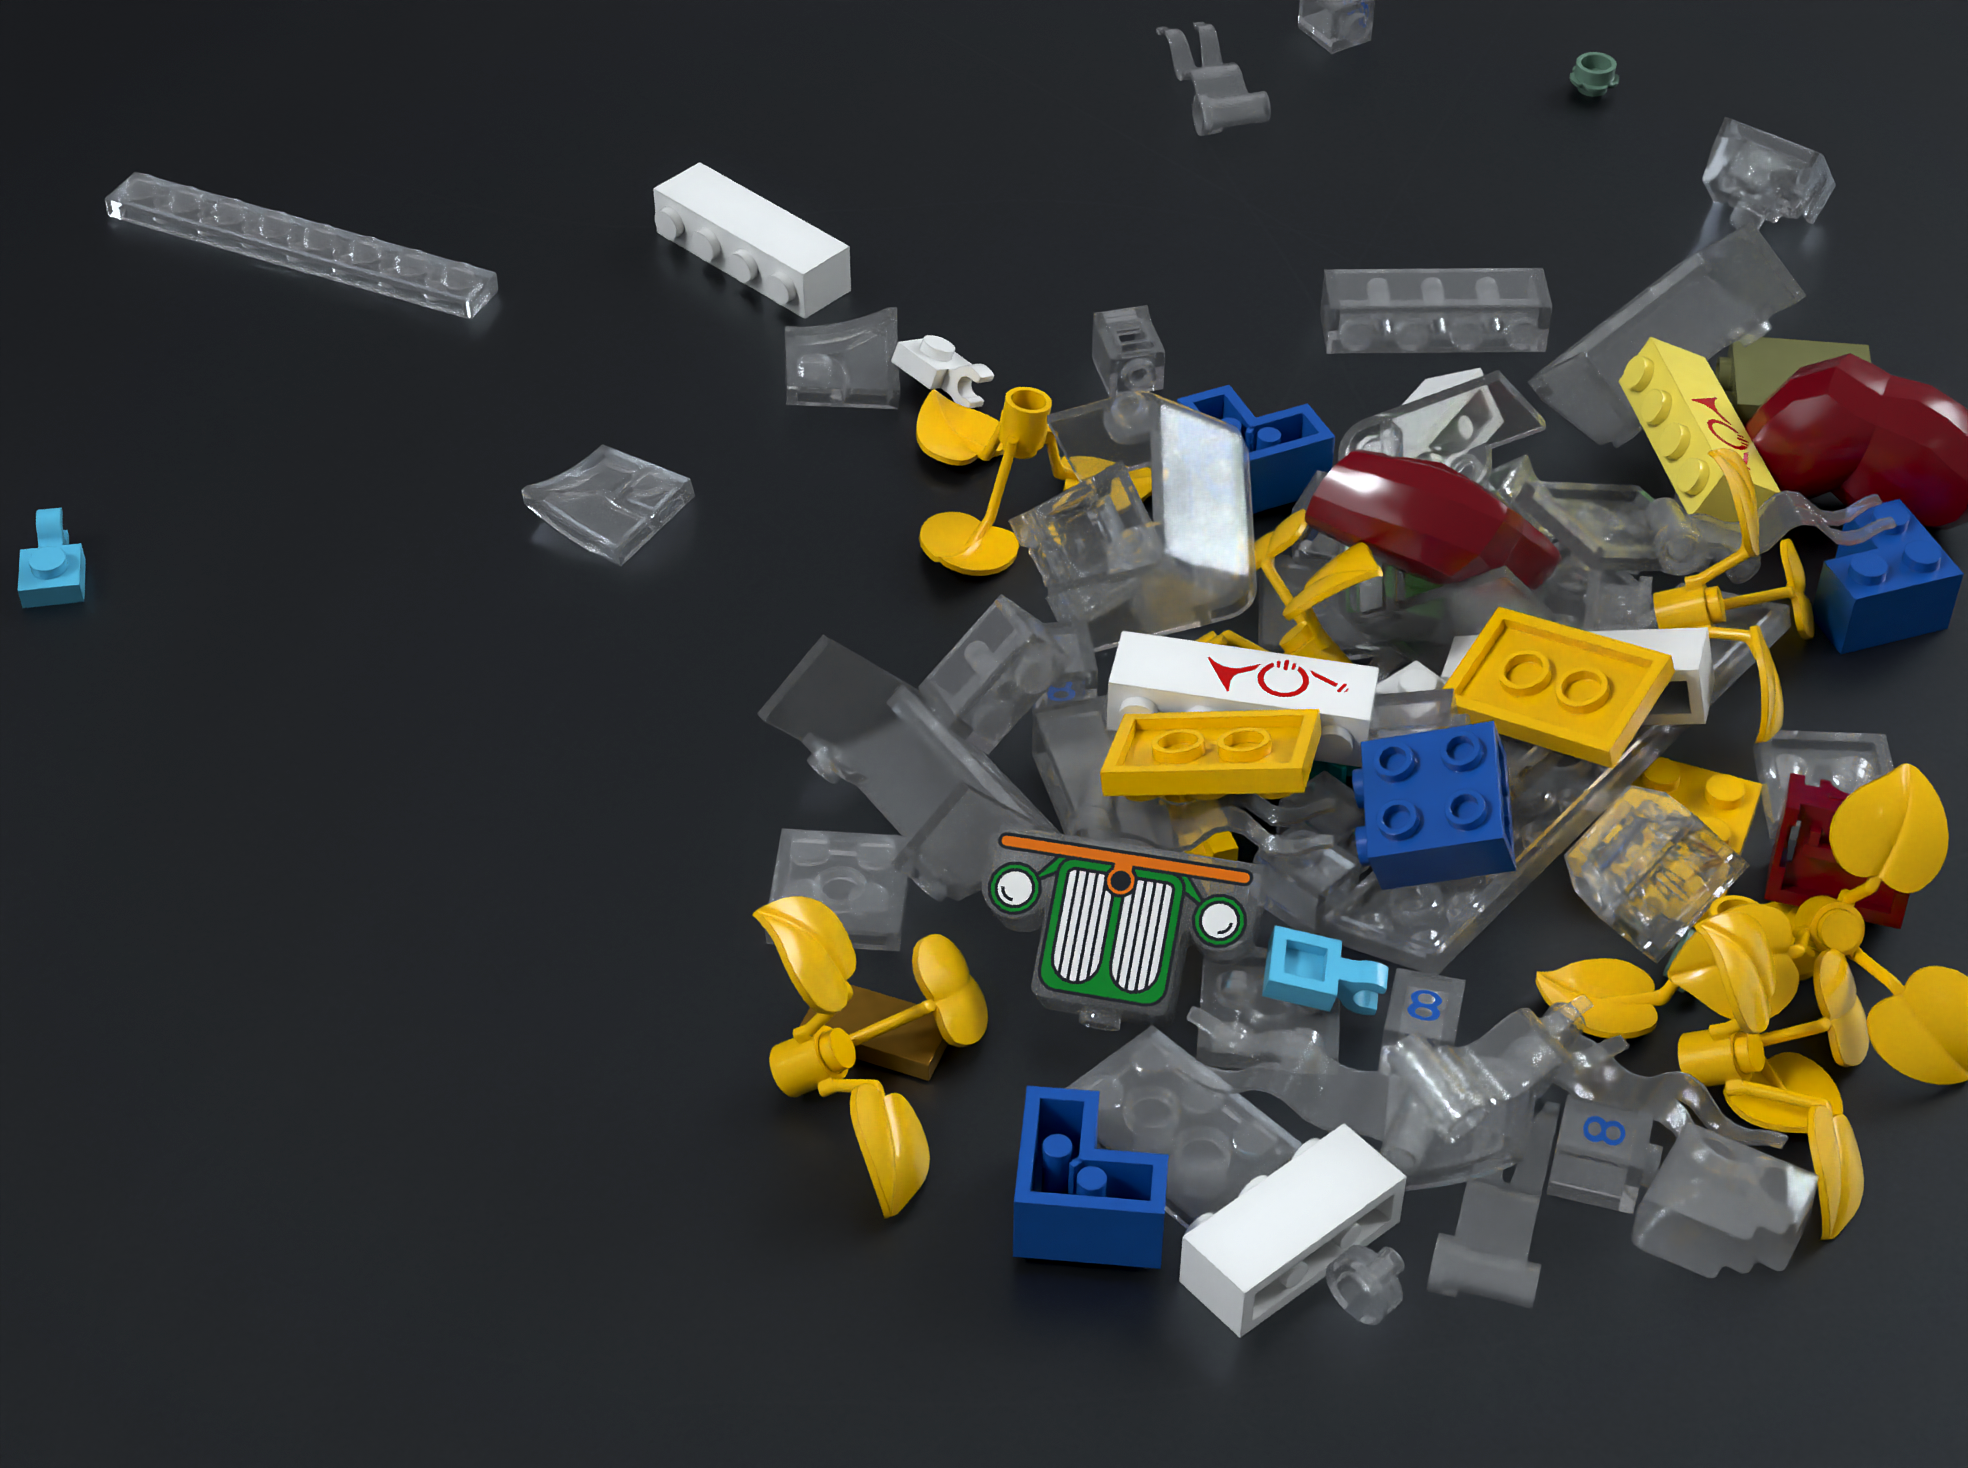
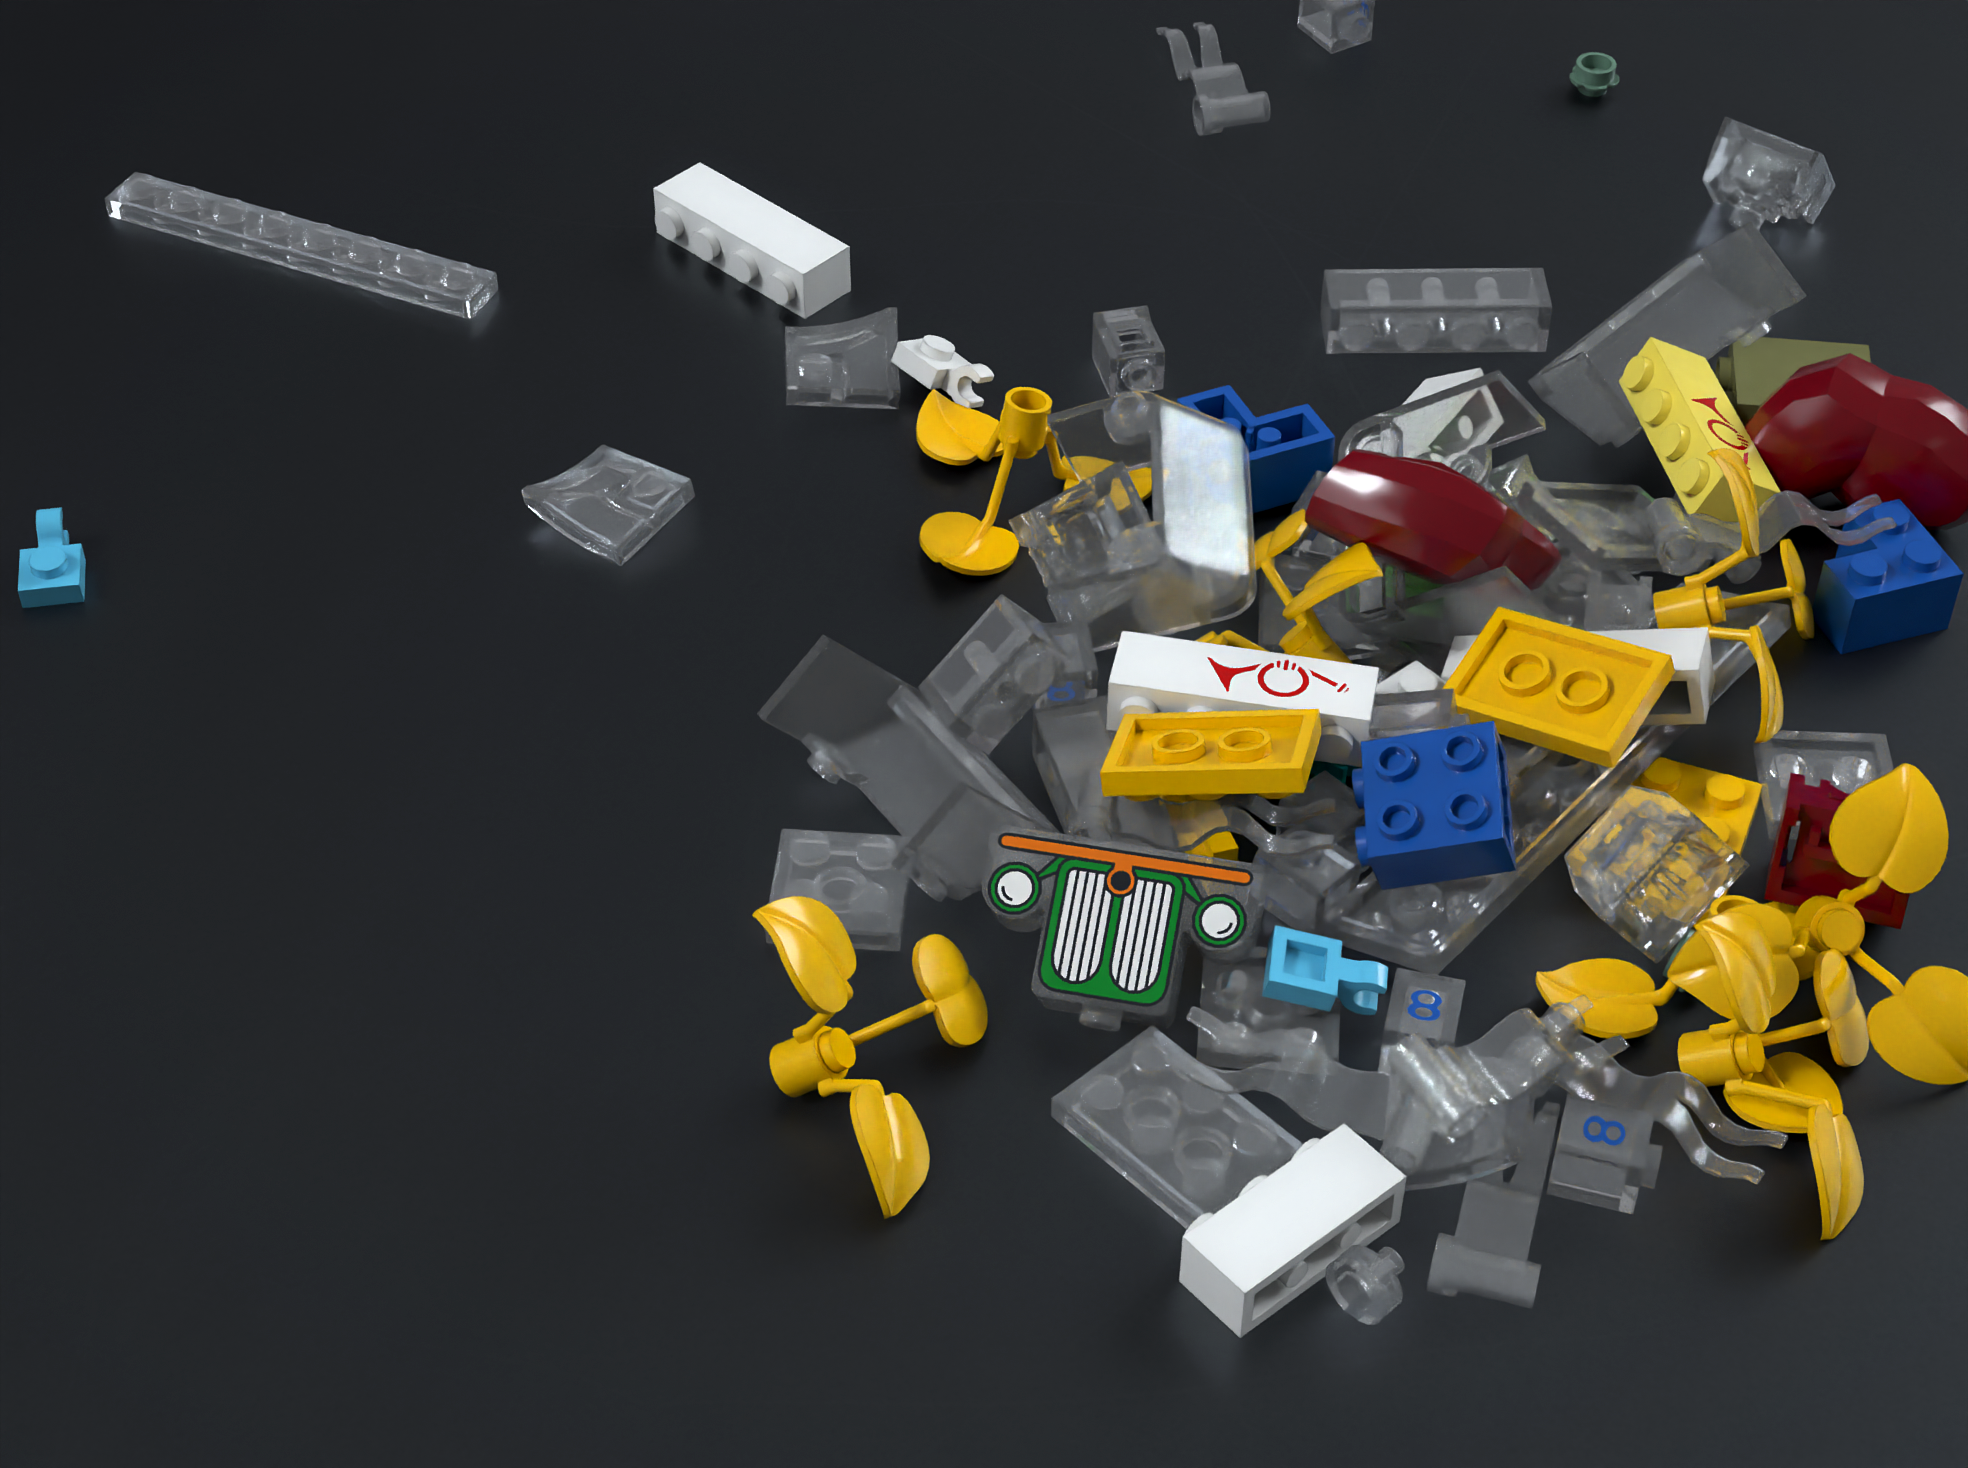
pearl gold tile [800,984,948,1081] -> none
blue brick [1013,1086,1169,1269] -> none
clear piece [1631,1121,1819,1279] -> none

